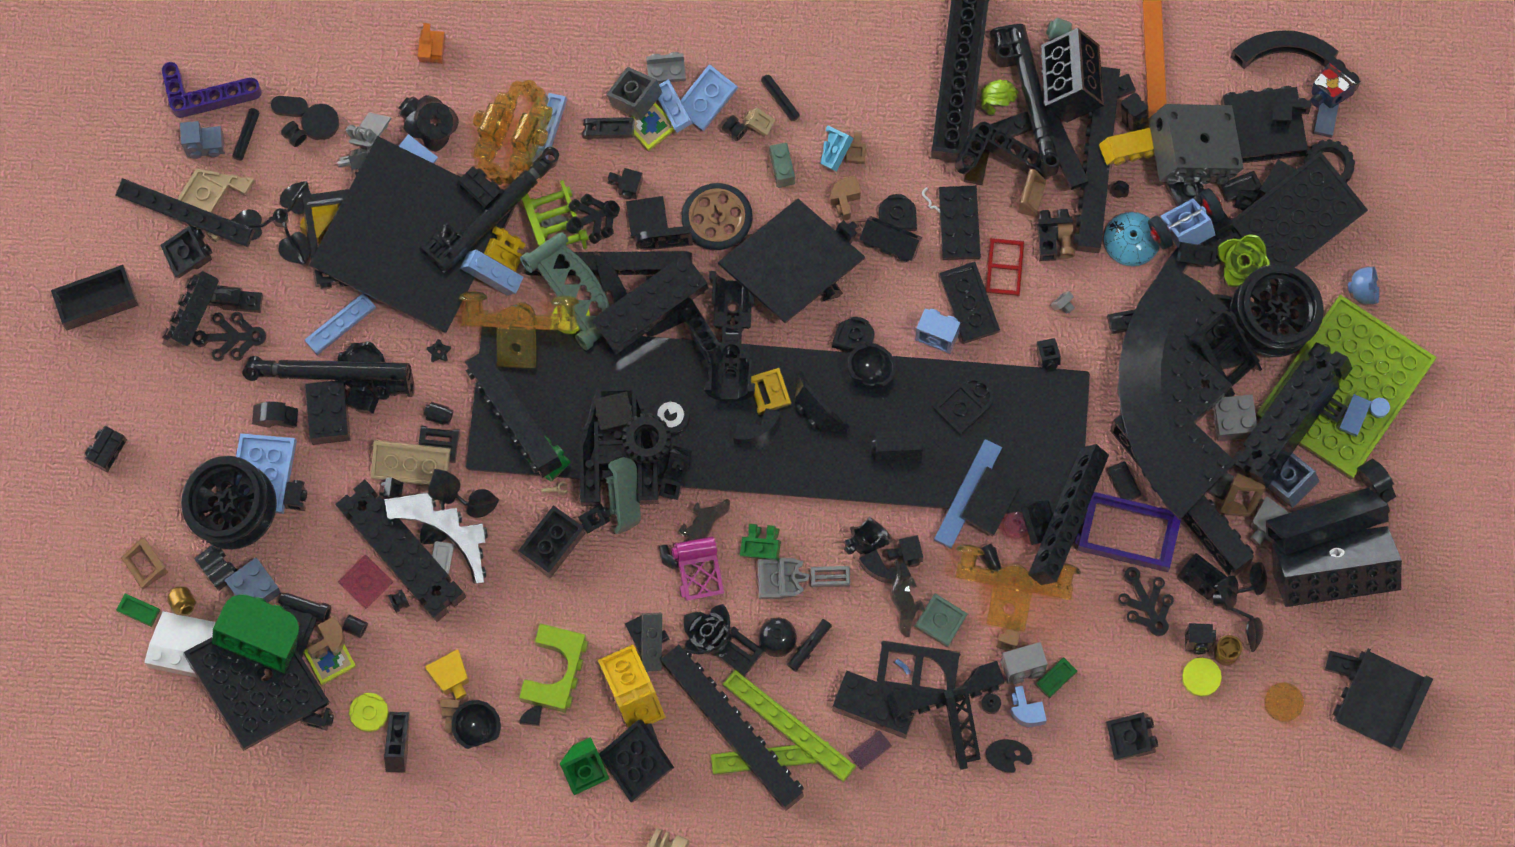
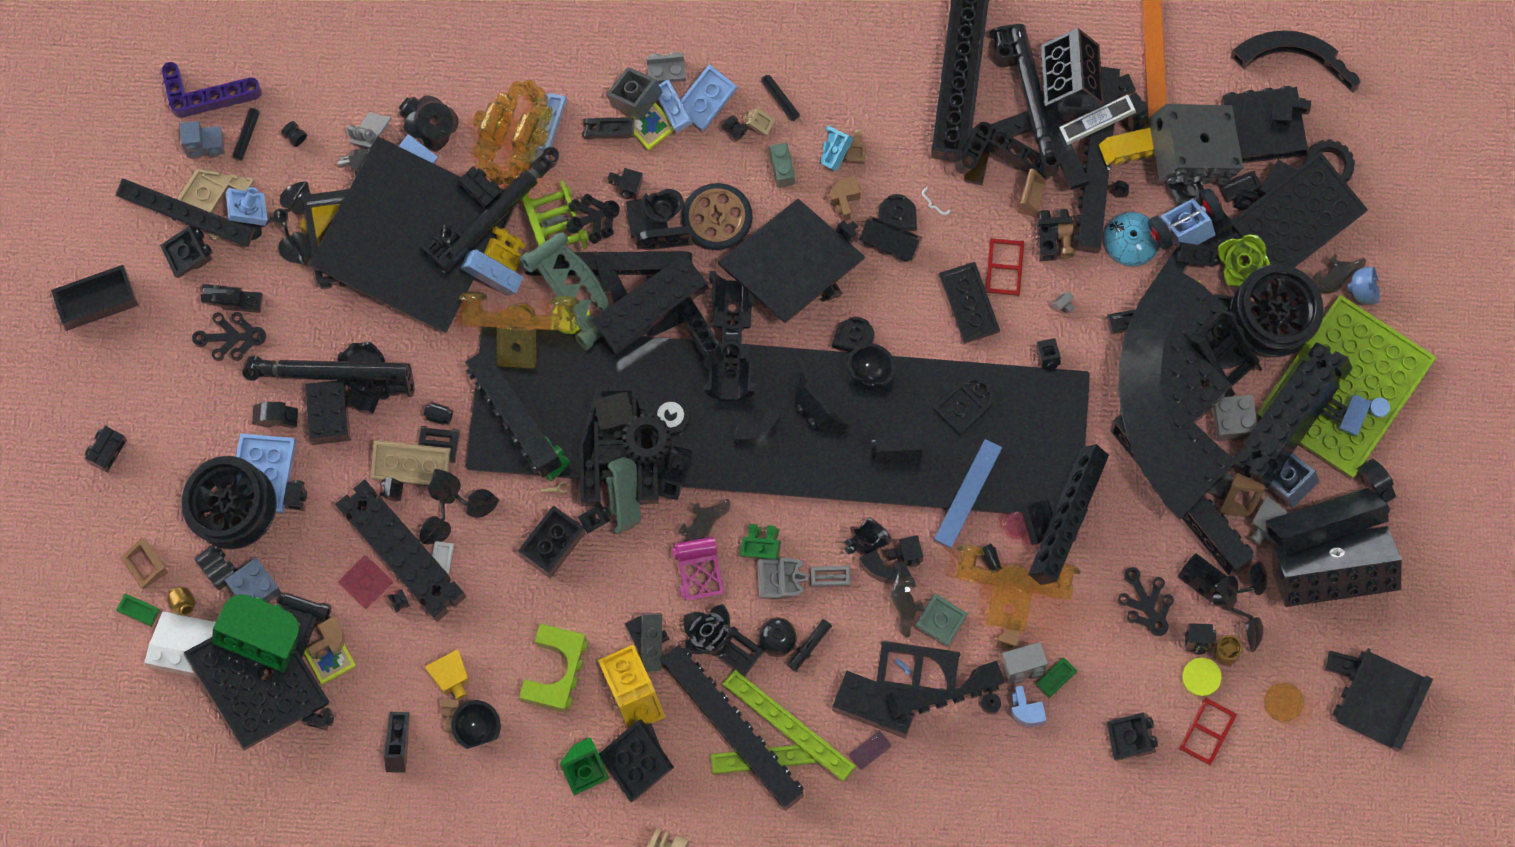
black bracket [162,271,219,347] -> none
black tile [271,96,309,117] -> none
black tile [302,103,339,140] -> none
light blue tile [305,293,376,355] -> none
black gear [342,614,368,638] -> none
neon yellow tile [349,693,389,732] -> none
arch [382,492,488,584] -> none
orange piece [417,23,446,64] -> none
black plate [427,339,451,362] -> none
black tile [520,706,542,726] -> none
black arm [659,545,679,569] -> none
yellow plate [751,368,791,415] -> none
light blue brick [915,308,960,354] -> none
black plate [939,185,981,260] -> none
black fence [943,686,981,770] -> none
black tile [959,466,1020,536] -> none
lime hair [980,80,1019,115] -> none
black piece [986,739,1032,773] -> none
sand green head [1046,18,1072,41] -> none
dark purple door [1075,492,1181,572] -> none
black tile [1107,461,1141,501] -> none
torso [1310,63,1357,108] -> none
sand blue tile [1314,103,1339,138] -> none
none -> light blue plate [226,187,267,226]
none -> black helmet [642,189,684,223]
none -> tile [1059,95,1136,145]
none -> red window [1179,697,1237,766]
none -> clear smoke animal [1312,254,1366,294]

